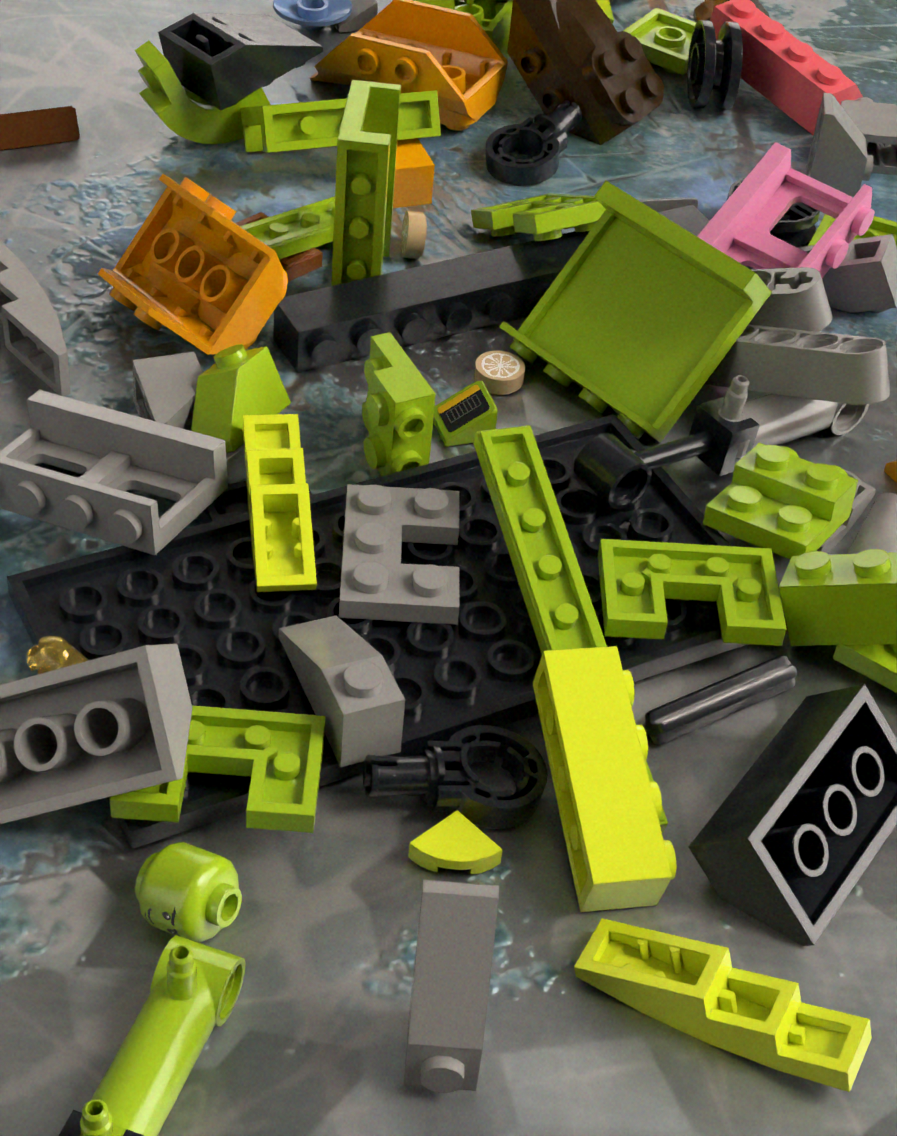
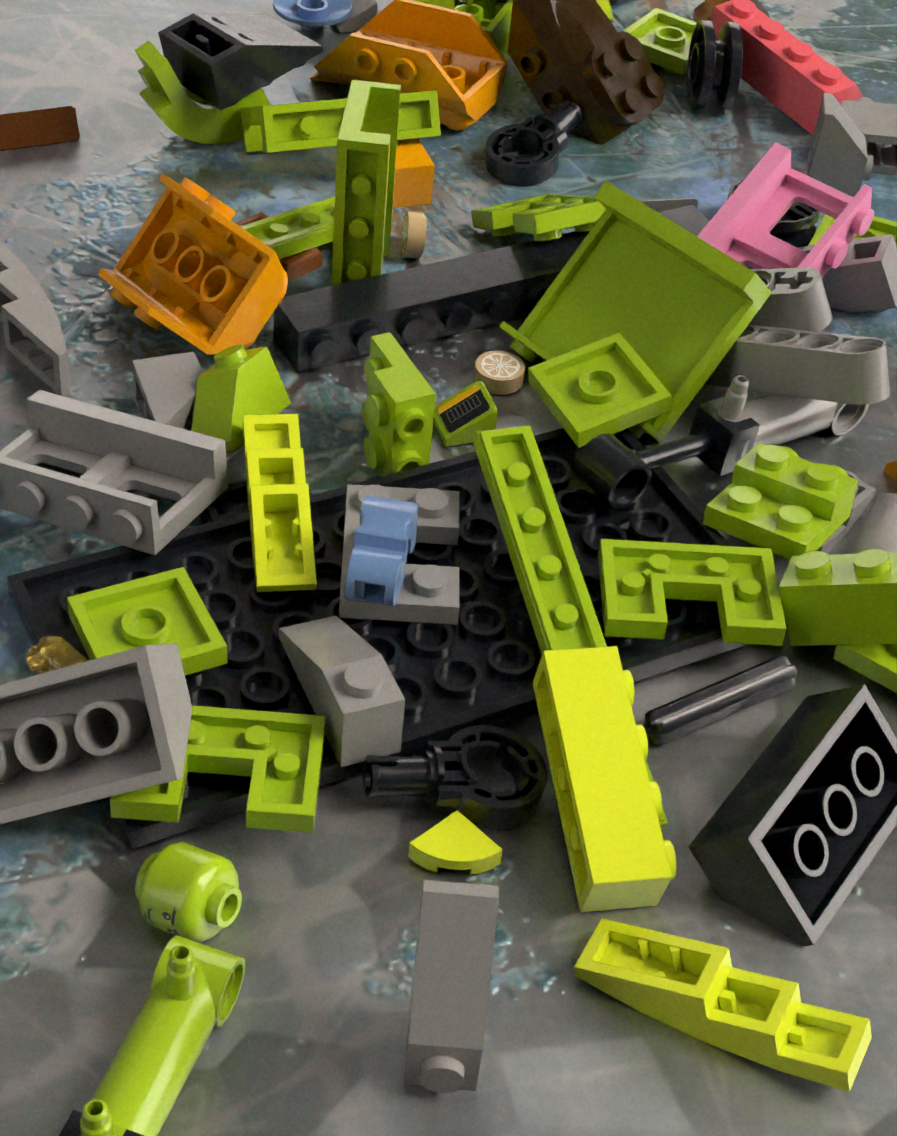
none -> lime plate [67,567,227,675]
none -> medium blue leg [345,495,419,607]
none -> lime plate [528,332,672,448]

